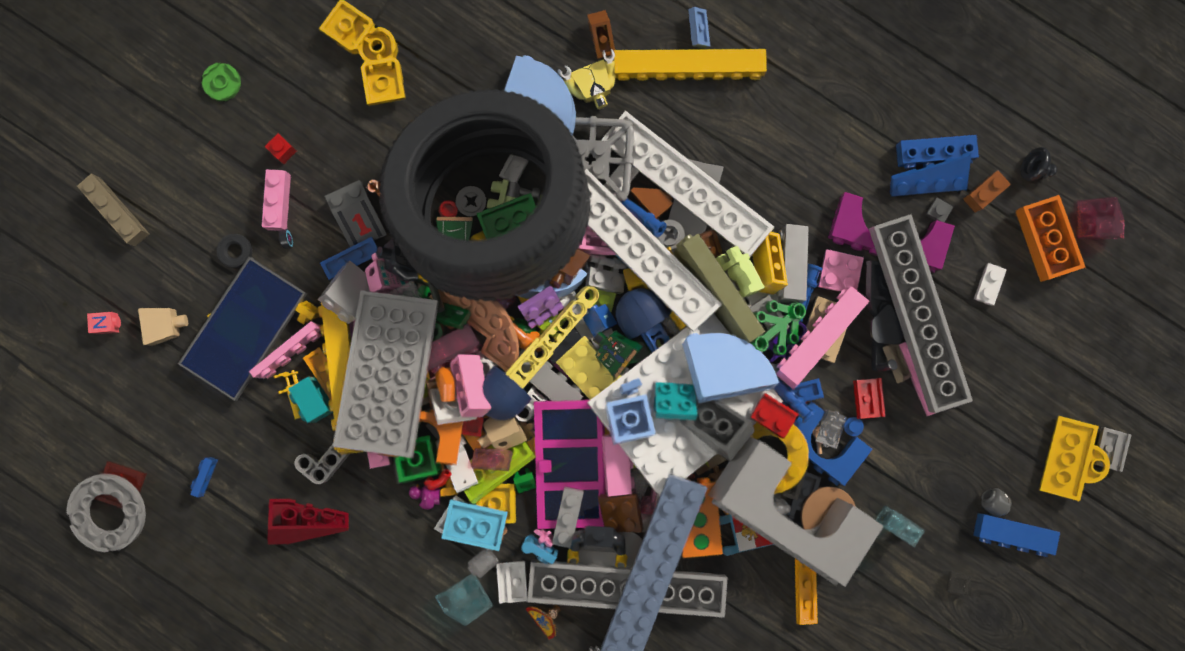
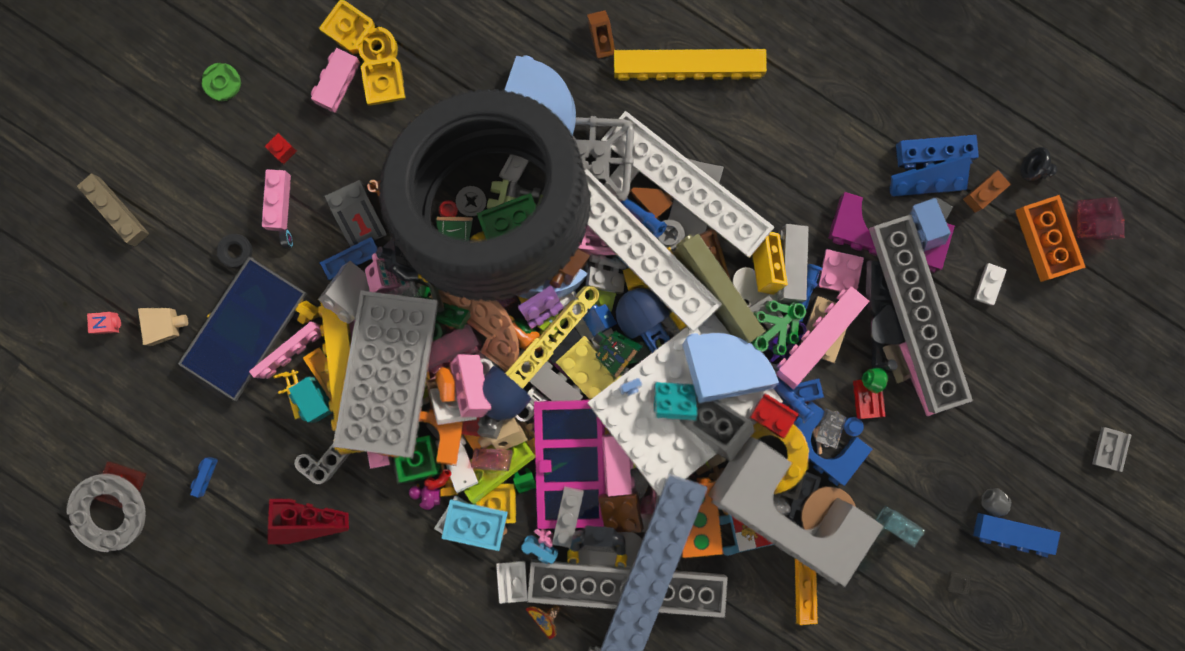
clear light blue slope [435,573,493,626] -> none
clear brick [468,548,499,578] -> none
light yellow torso [558,49,616,109] -> none
light blue brick [605,395,655,445] -> none
medium blue plate [688,7,710,49] -> none
yellowish green hips [716,246,765,300] -> none
yellow plate [1039,416,1110,501] -> none
none -> bright pink brick [311,48,360,113]
none -> dark grey tile [477,416,504,439]
none -> green cone [862,368,888,394]
none -> medium blue brick [910,198,951,251]

